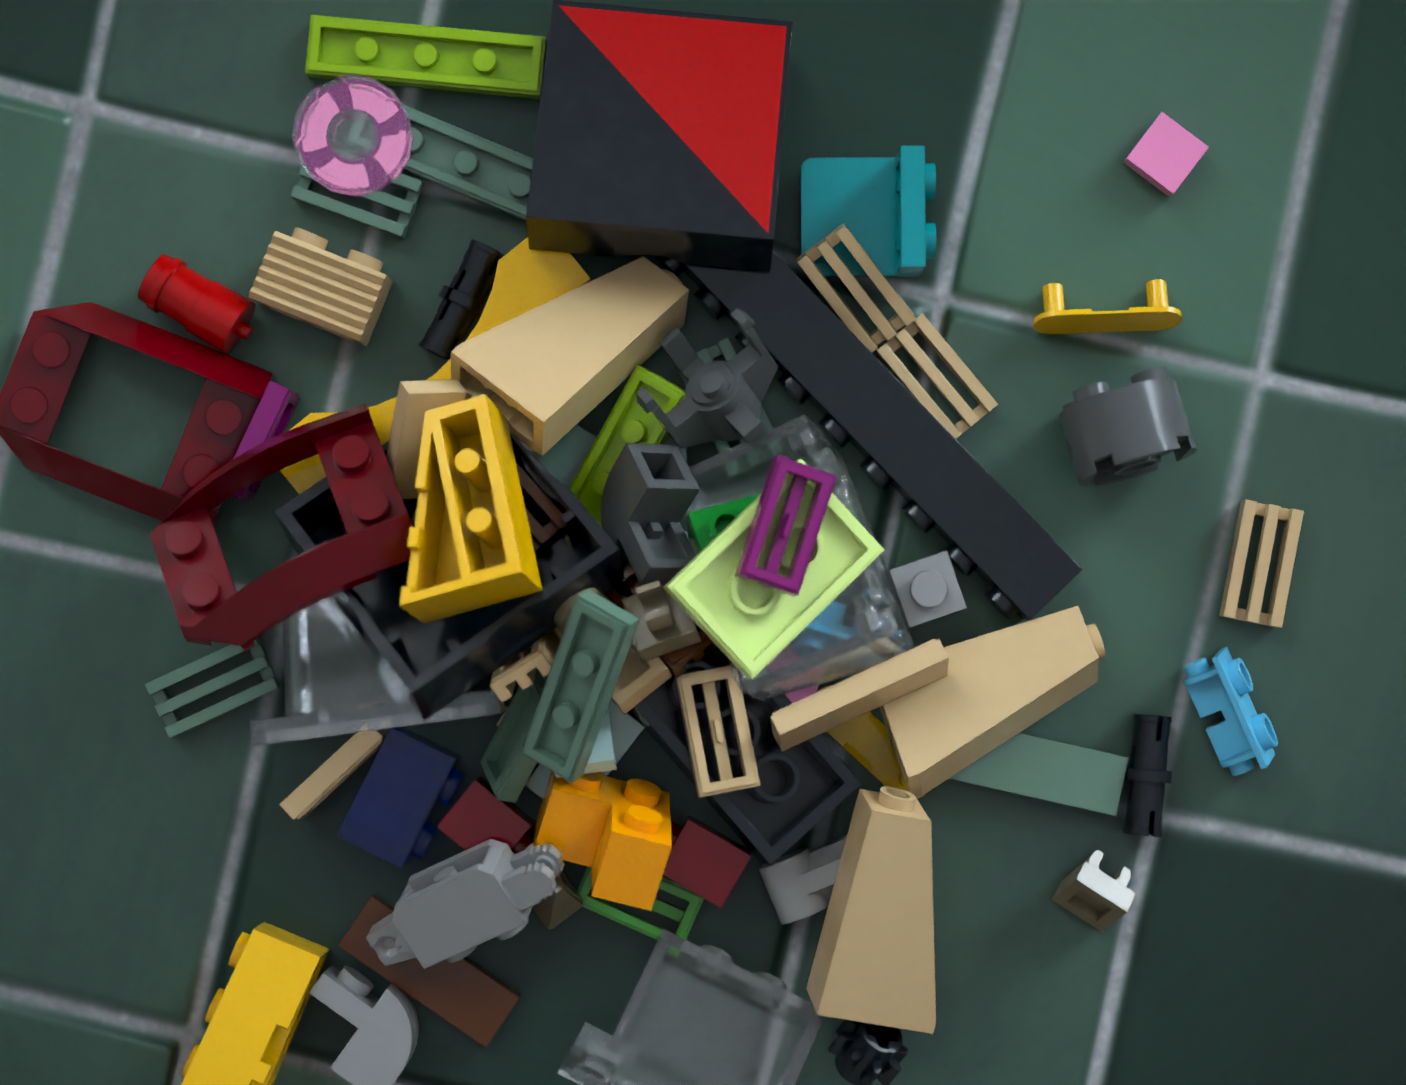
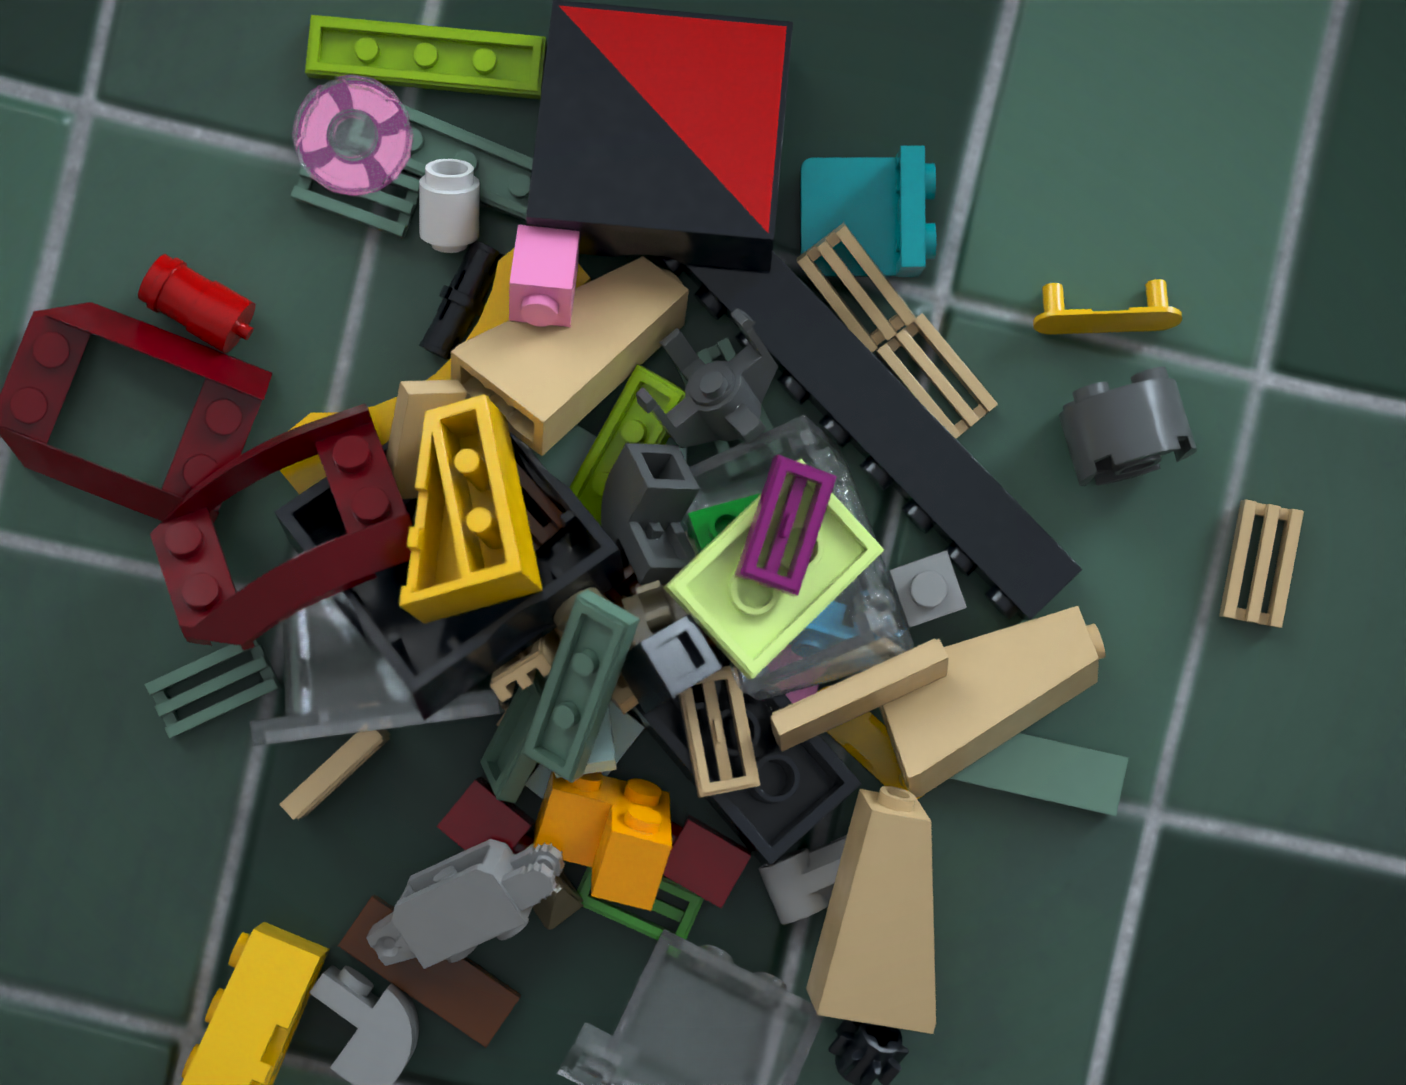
magenta tile [233,380,300,502] -> none
tan brick [249,227,393,347] -> none
clear blue brick [337,724,464,869] -> none
dark tan tile [1052,850,1136,932] -> none
bright pink tile [1123,112,1209,198] -> none
black pin [1123,713,1172,837] -> none
medium azure hinge [1183,646,1278,776] -> none
none -> white brick [419,159,480,253]
none -> bright pink brick [509,224,580,327]
none -> panel [621,614,722,714]

